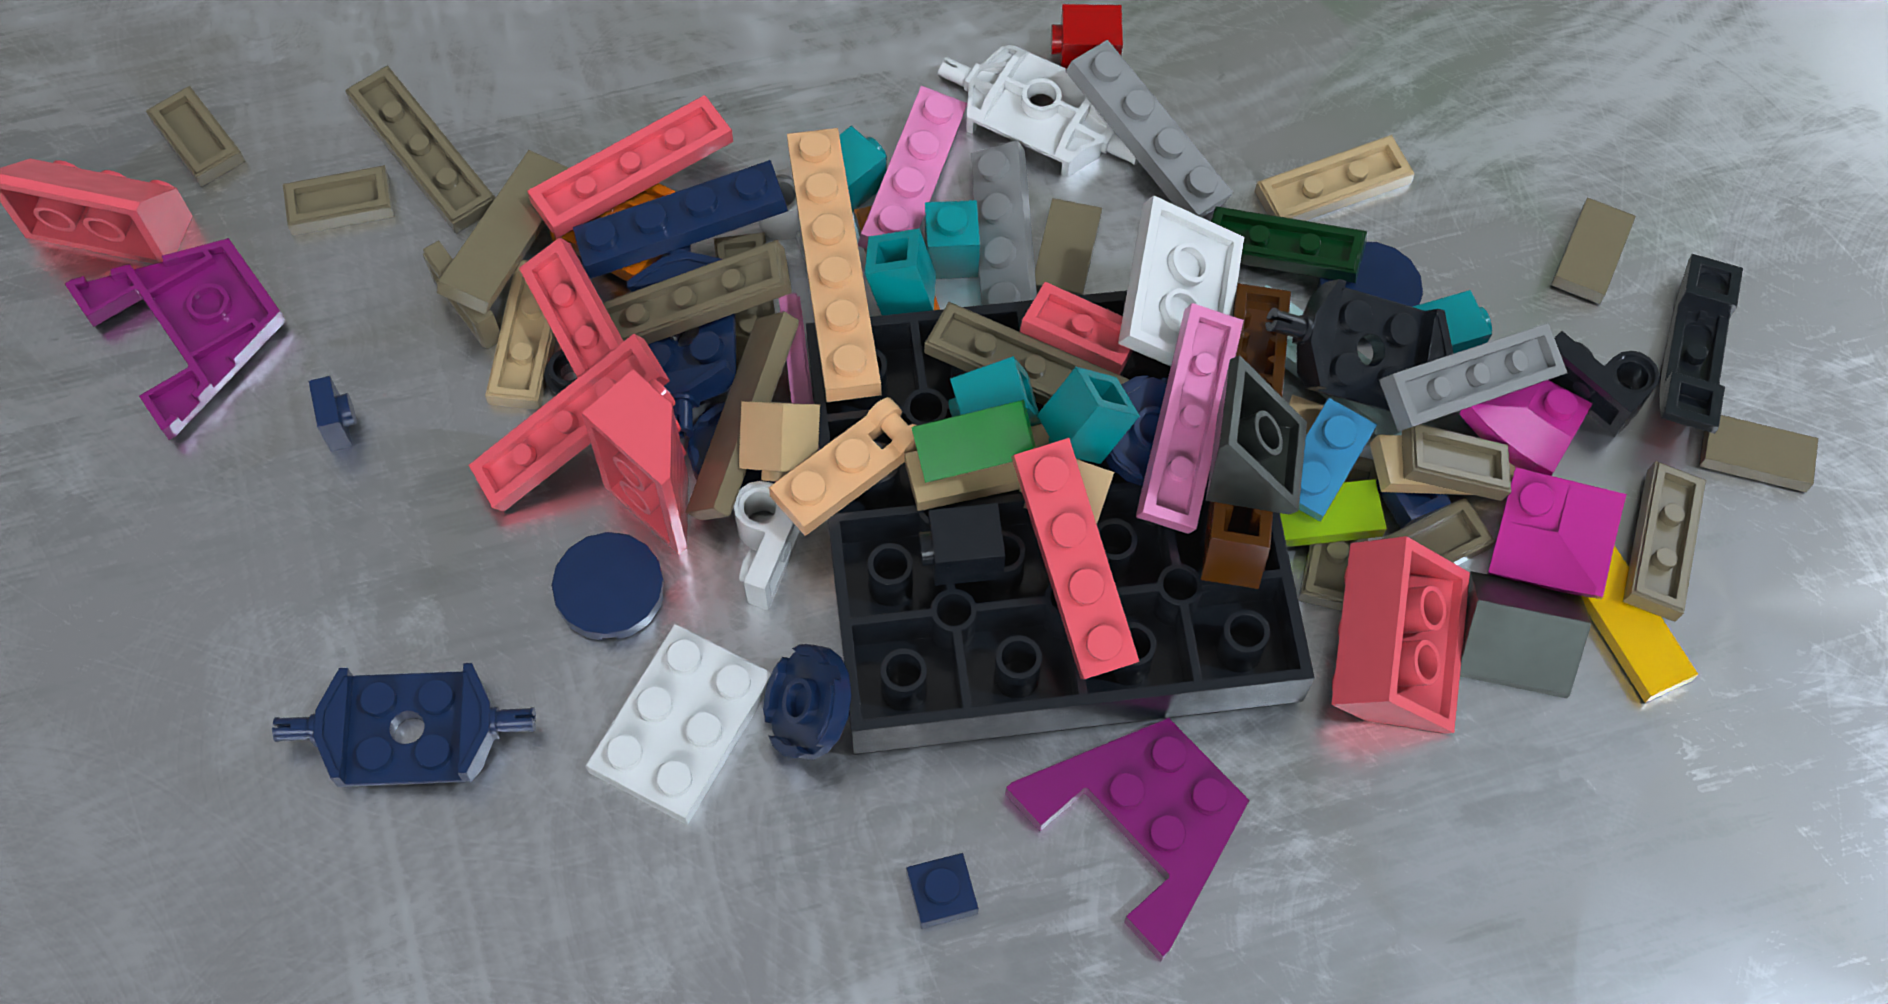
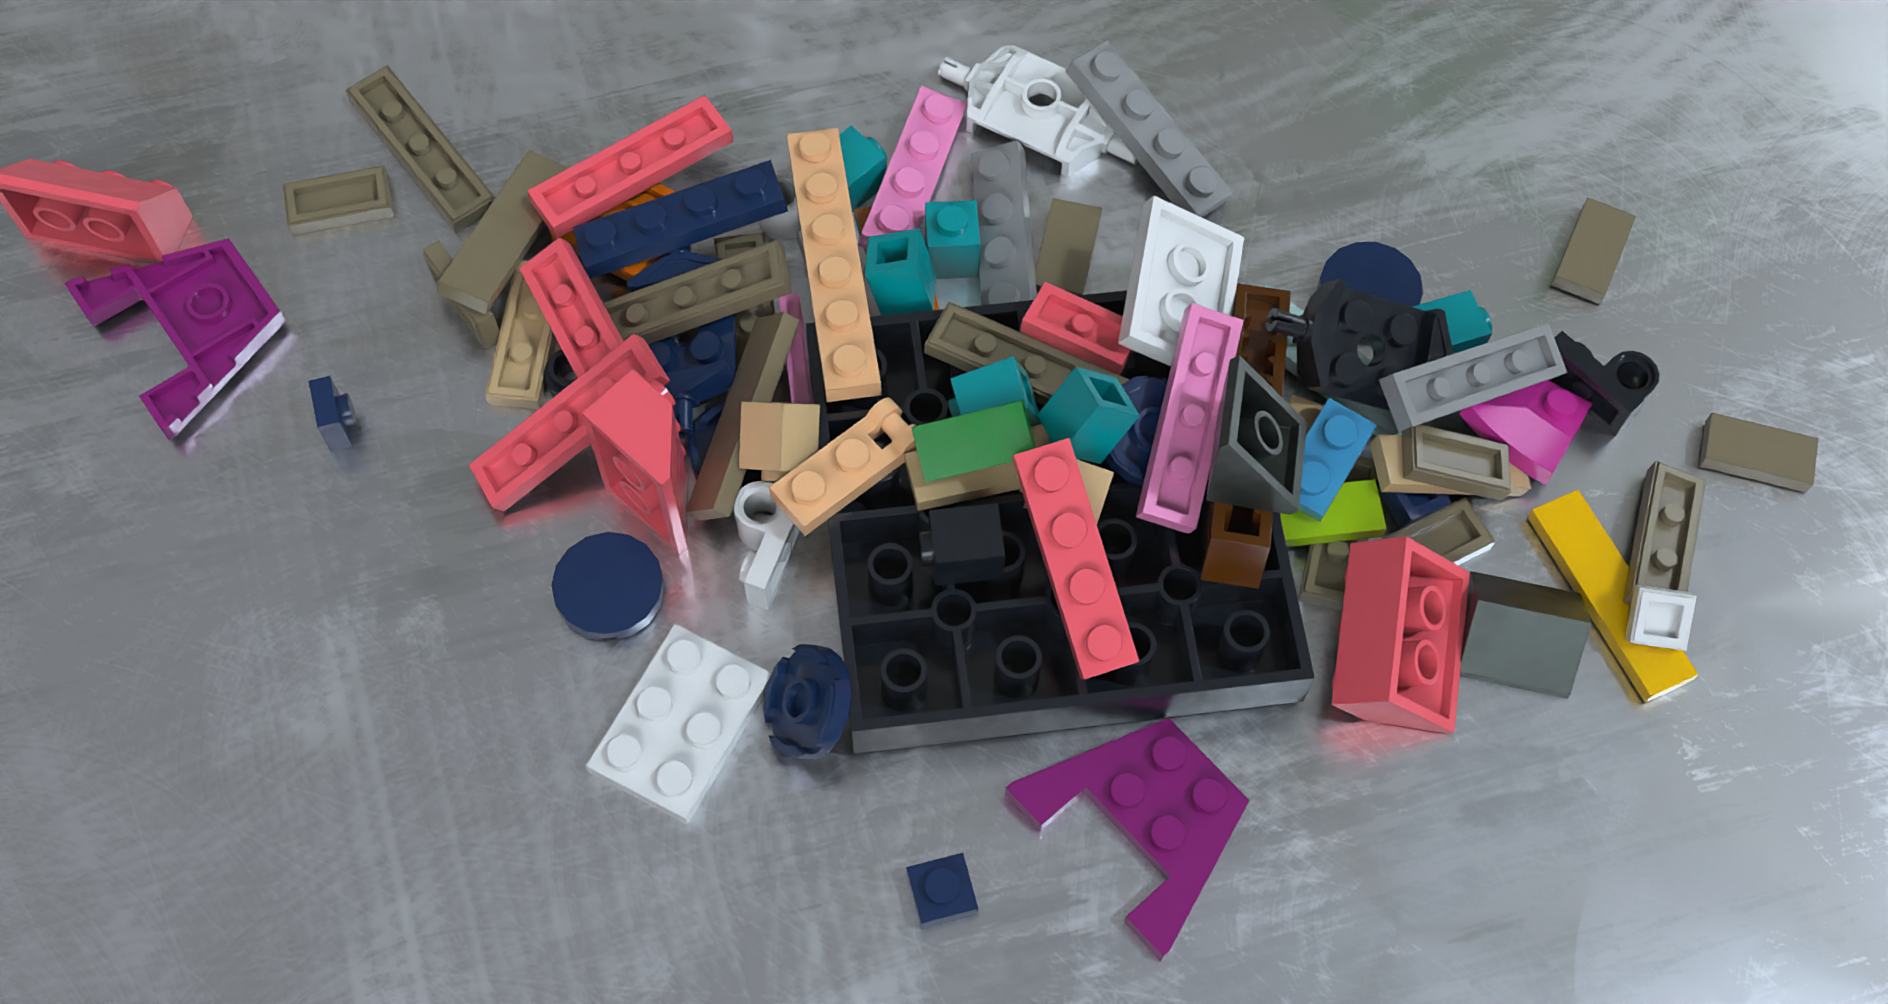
dark tan tile [146,86,246,187] -> none
dark blue plate [272,663,536,787] -> none
red brick [1051,4,1123,69] -> none
dark green tile [1211,206,1367,283] -> none
tan tile [1254,135,1415,221] -> none
dark pink plate [1487,467,1627,599] -> none
black slope [1660,254,1743,434] -> none
none -> white tile [1625,584,1697,651]

